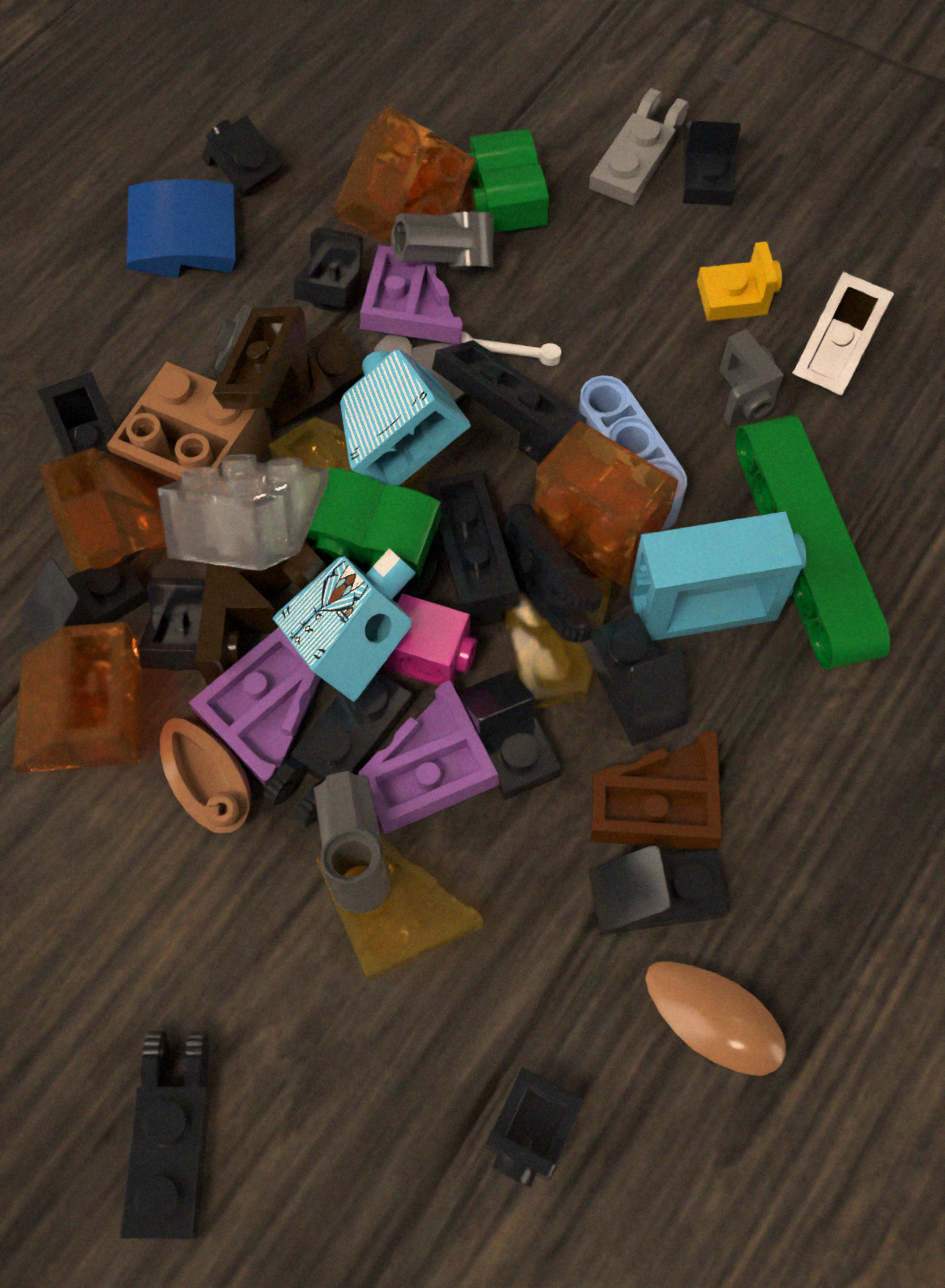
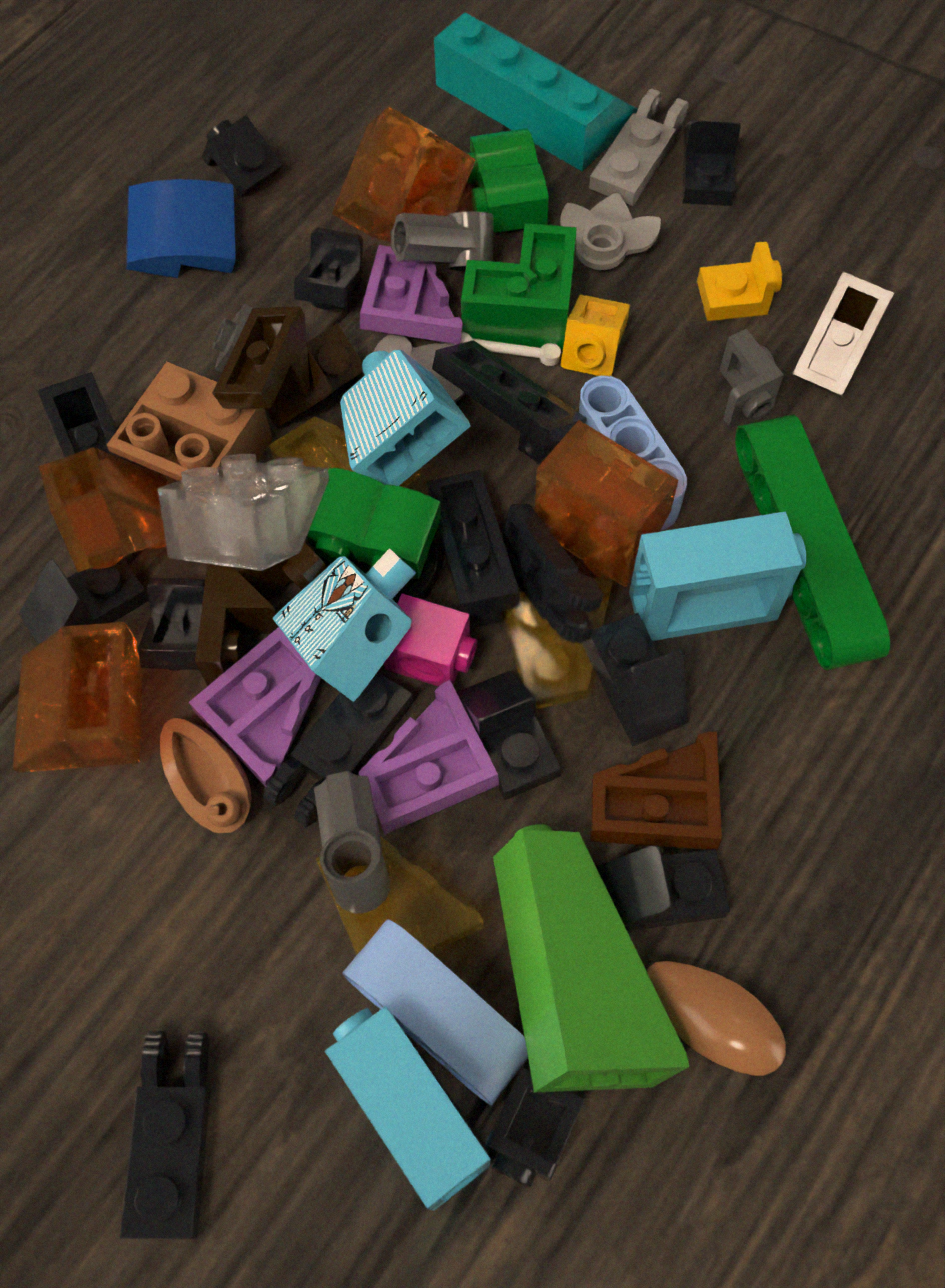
none -> medium azure window [325,1006,490,1211]
none -> light blue beam [342,919,528,1106]
none -> teal slope [434,12,638,171]
none -> green panel [461,223,577,351]
none -> bright green slope [493,824,689,1092]
none -> light grey plate [560,193,661,270]
none -> yellow bracket [561,294,630,376]

